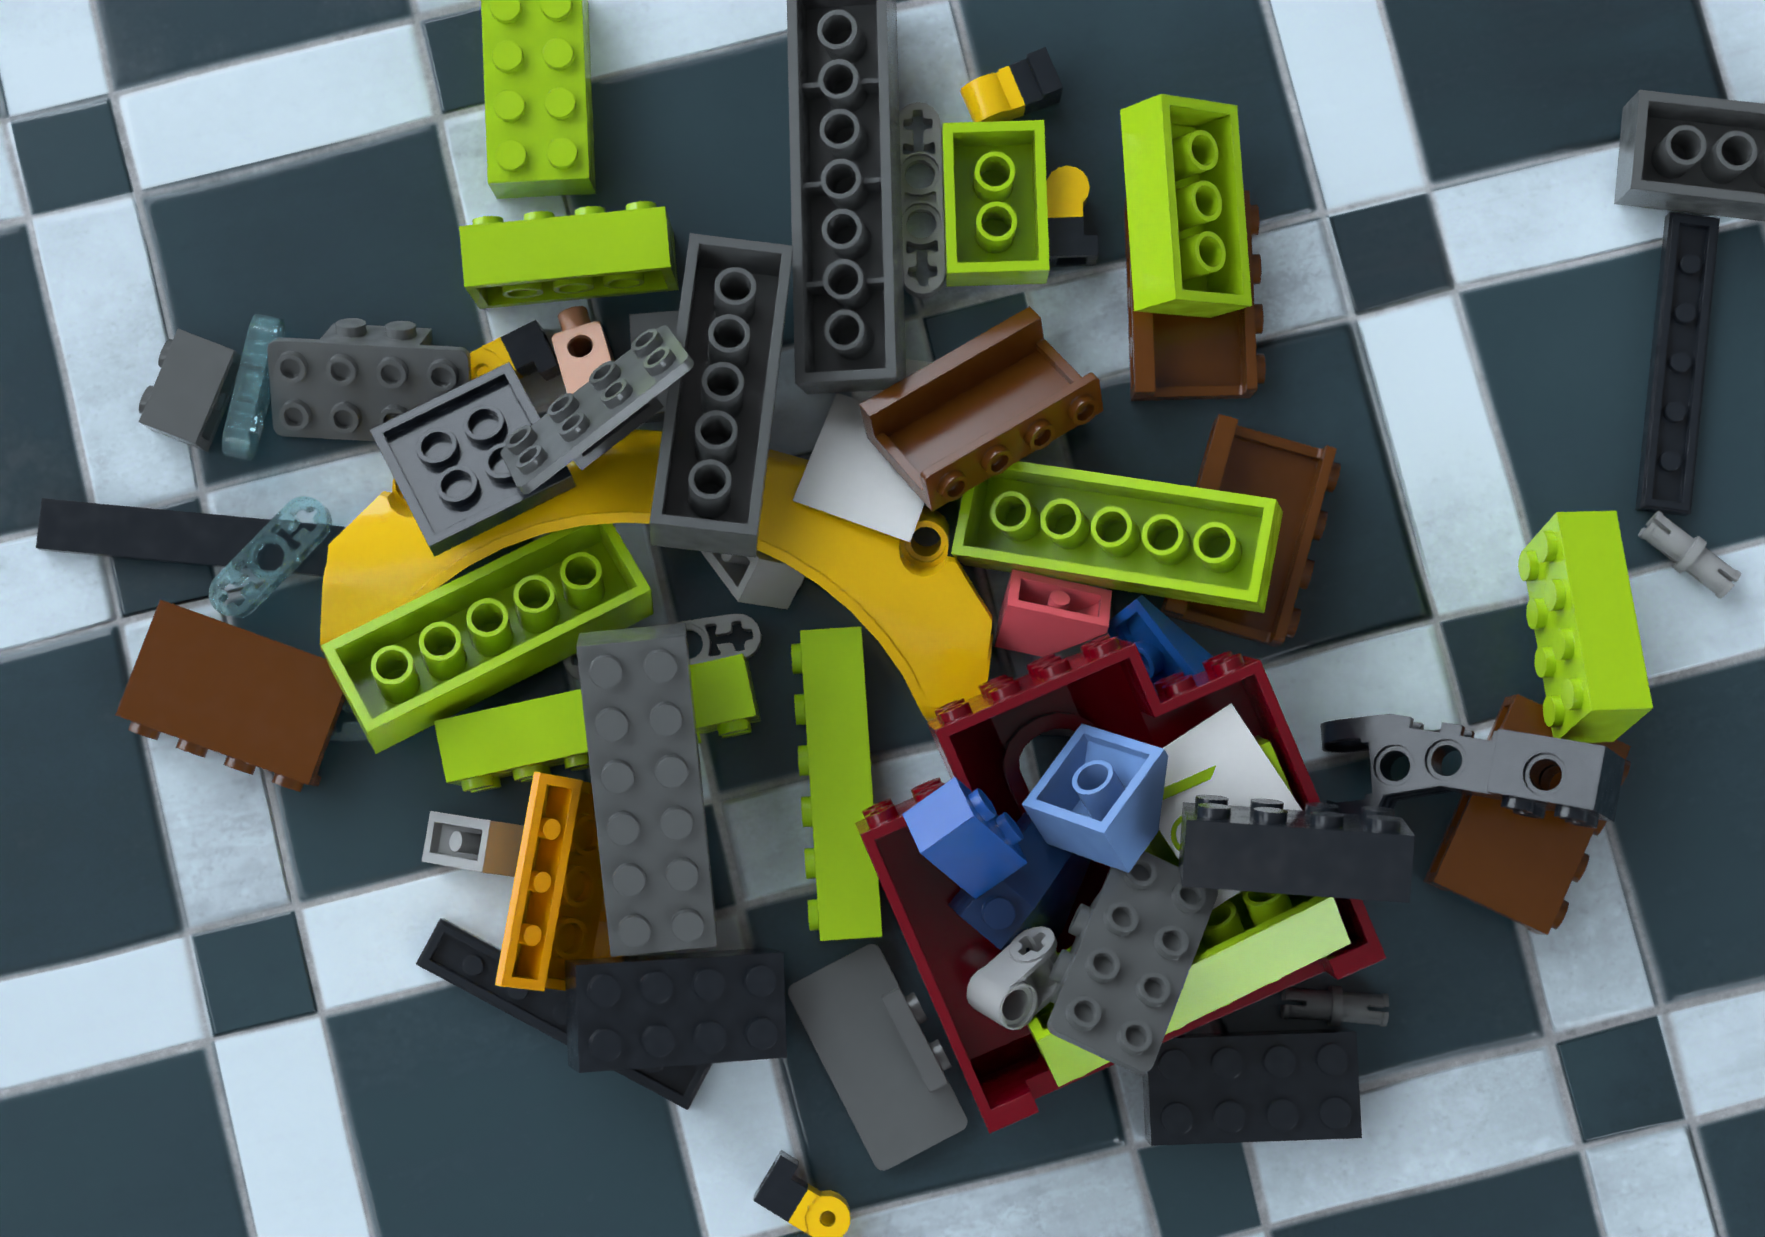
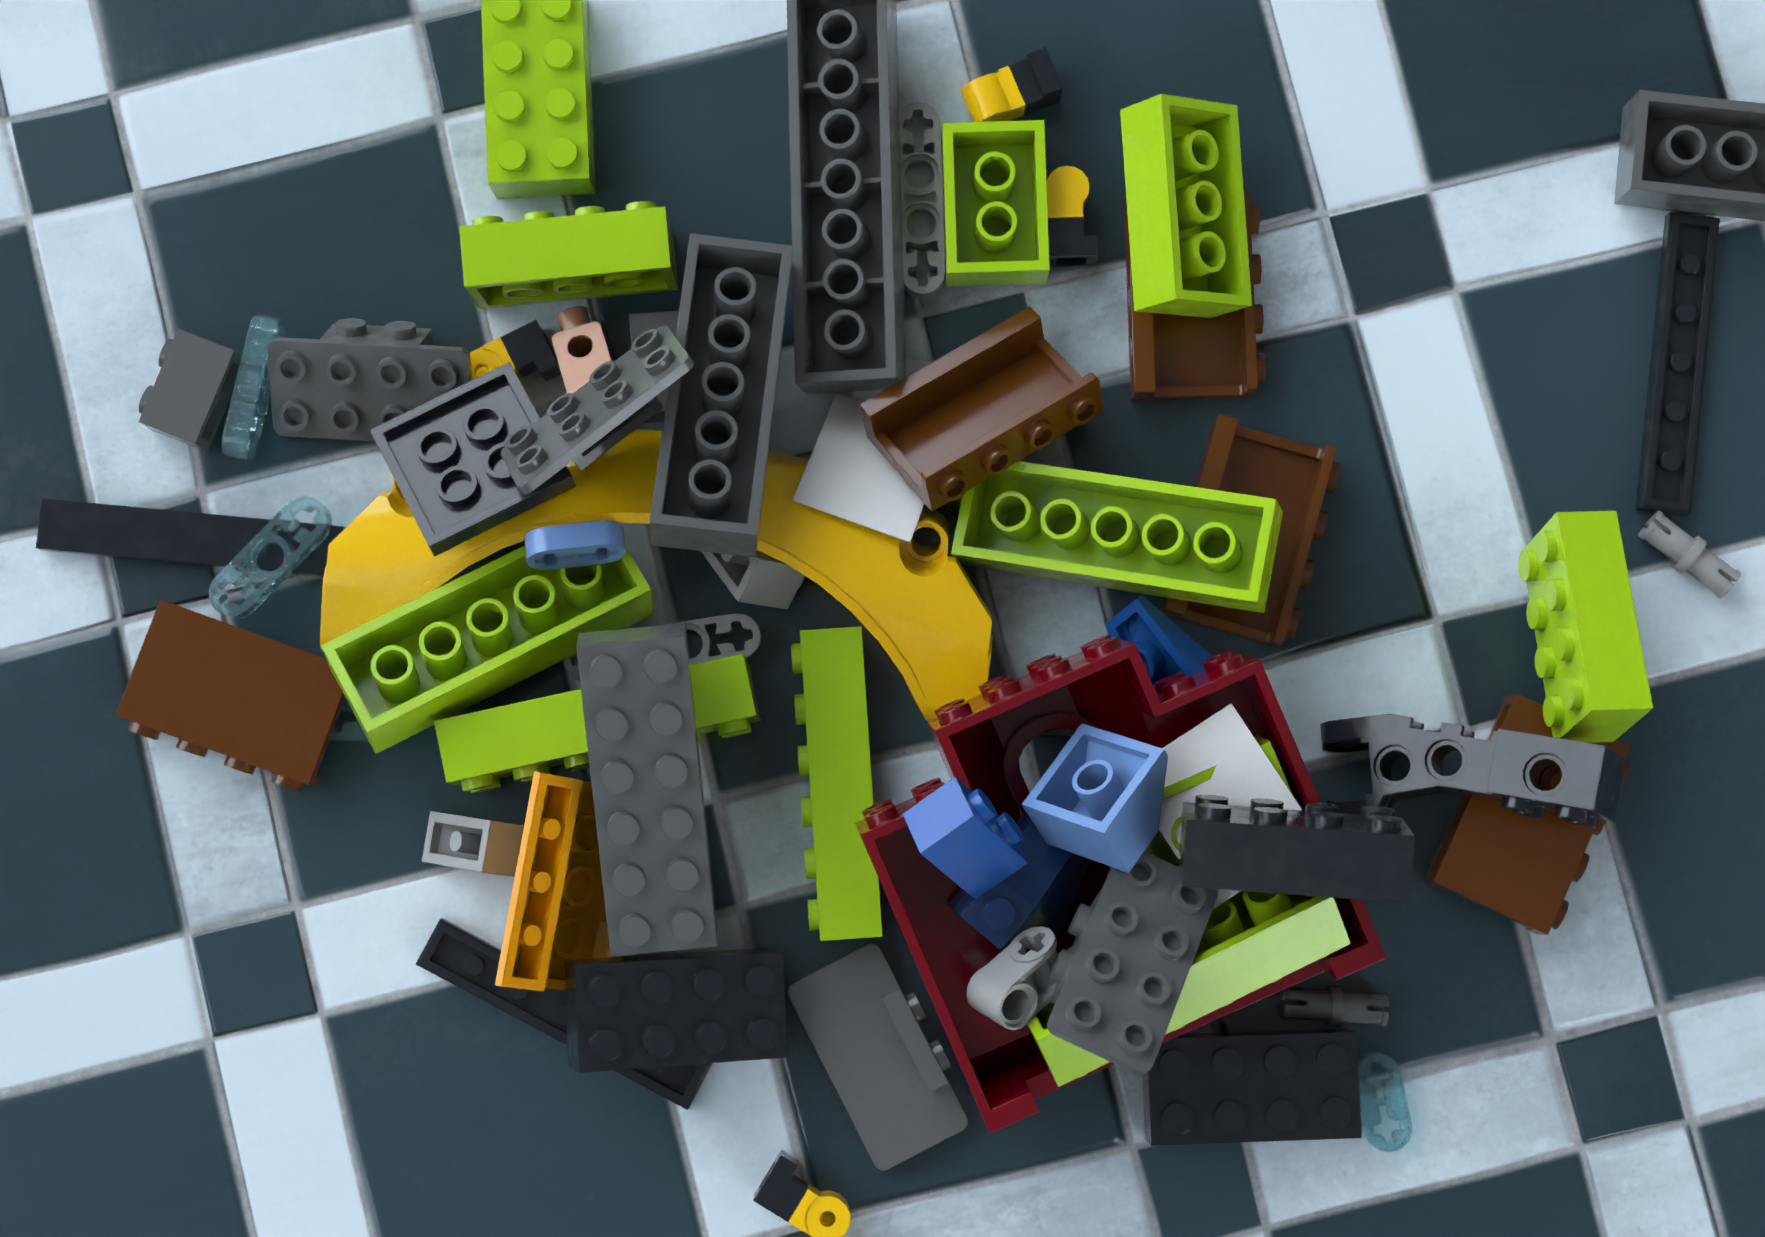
coral slope [995,569,1112,657] -> none
none -> medium blue beam [524,520,626,570]
none -> clear light blue beam [1358,1052,1412,1152]

